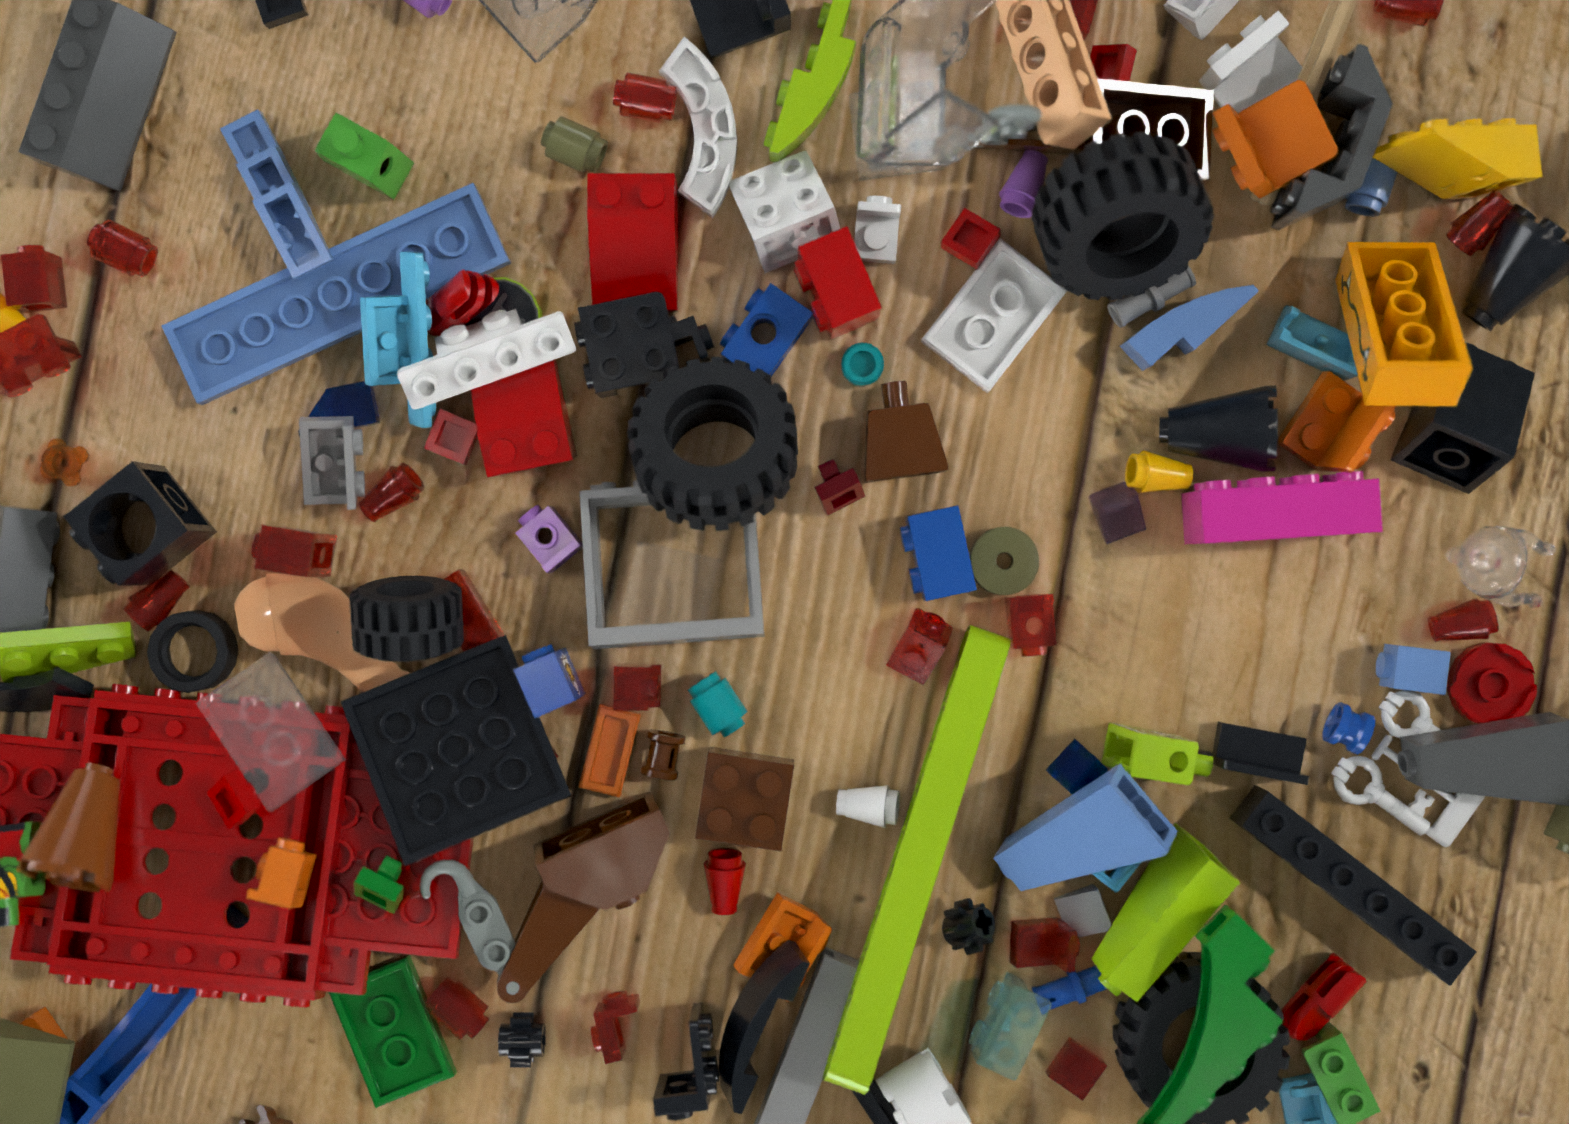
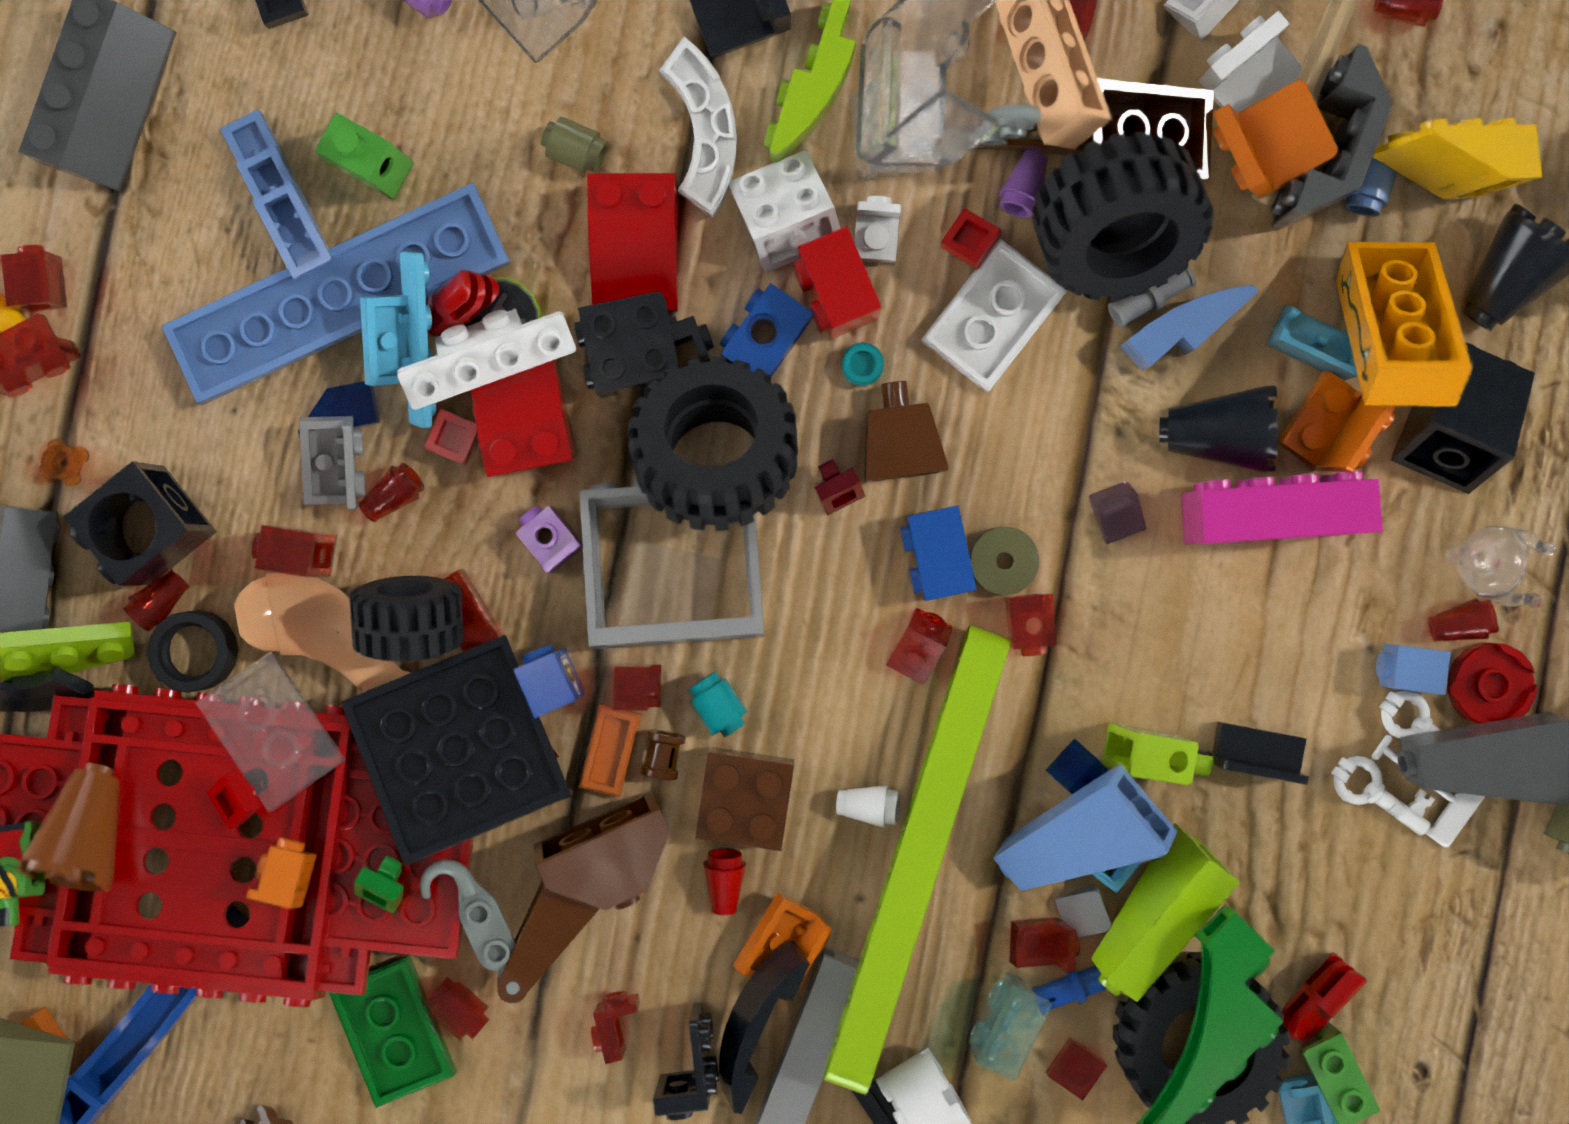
clear red brick [87,219,158,277] -> none
black gear [498,1012,546,1068] -> none
clear red brick [613,72,678,123] -> none
black gear [942,898,995,955] -> none
red plate [1090,44,1137,82] -> none
yellow cone [1125,450,1193,493] -> none
black brick [1229,785,1477,986] -> none
blue wheel [1322,702,1375,755] -> none
clear red cone [1446,190,1514,256] -> none

